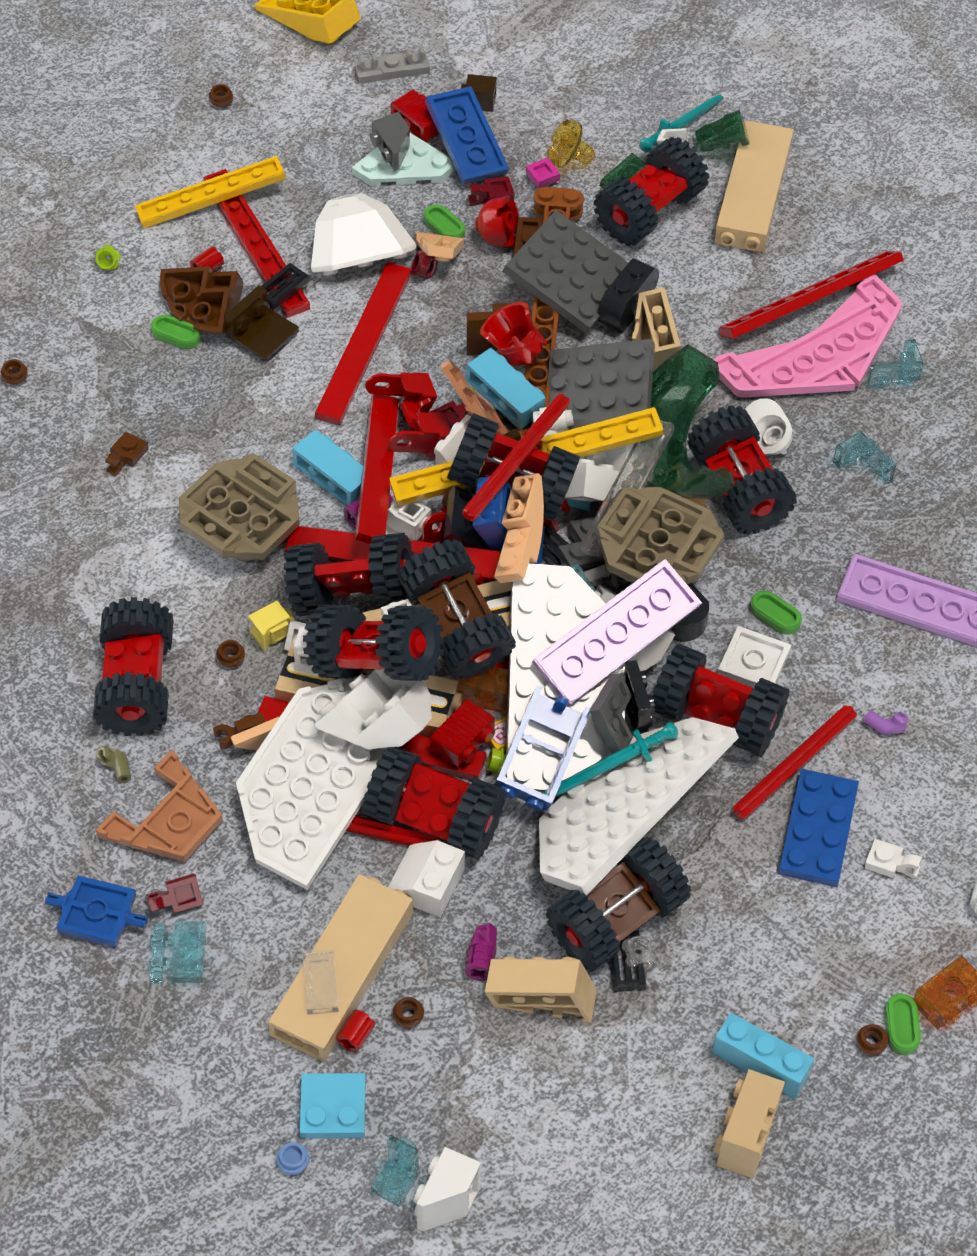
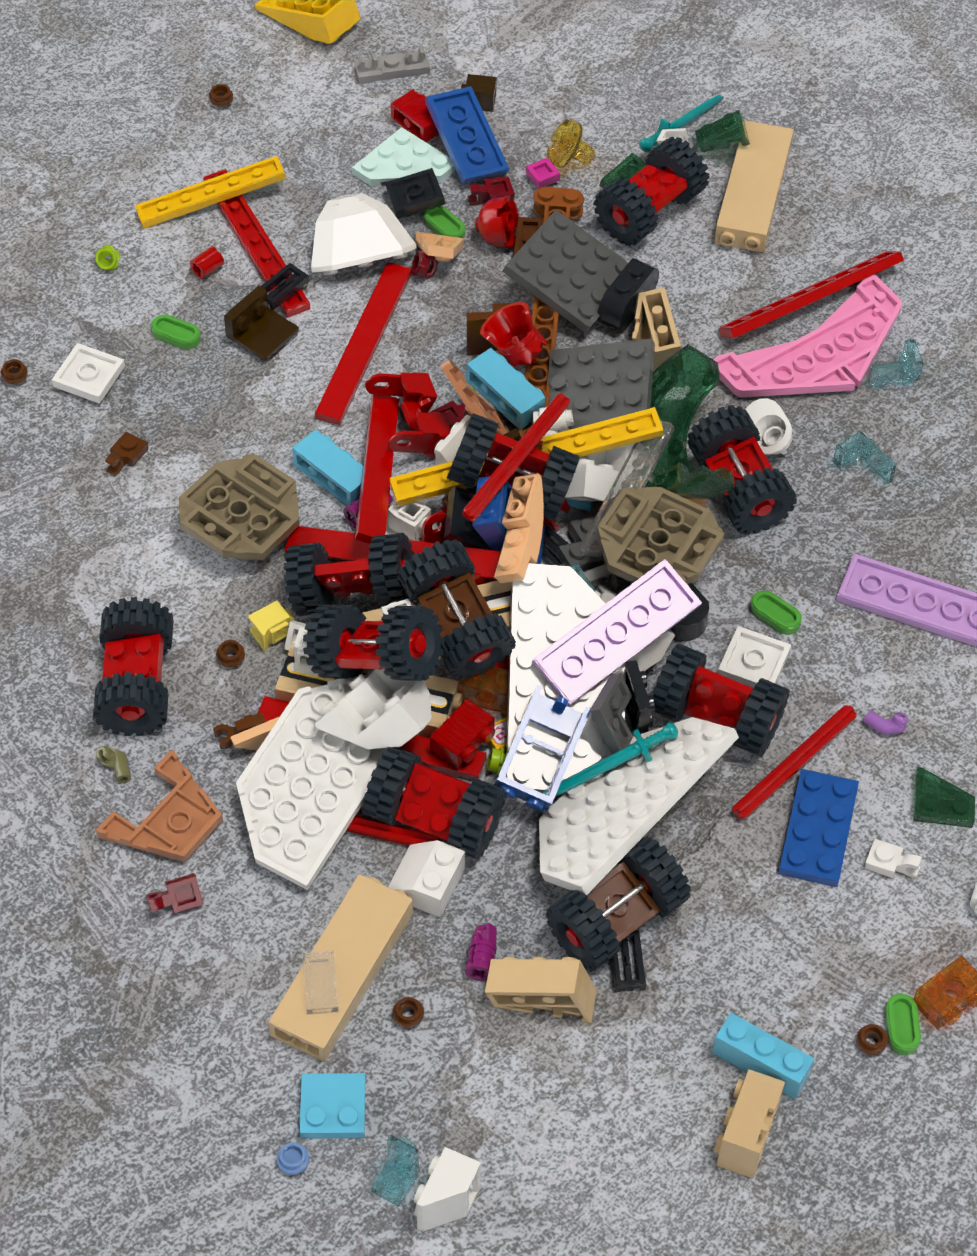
blue plate [45,875,148,947] -> none
clear light blue plate [148,922,207,984] -> none
reddish brown brick [160,266,244,334] -> none
red piece [336,1010,376,1053] -> none
dark grey slope [370,112,410,171] -> none
clear plate [622,936,656,968] -> none
none -> white plate [52,343,125,404]
none -> black plate [385,168,446,219]
none -> clear green wing [913,767,975,828]

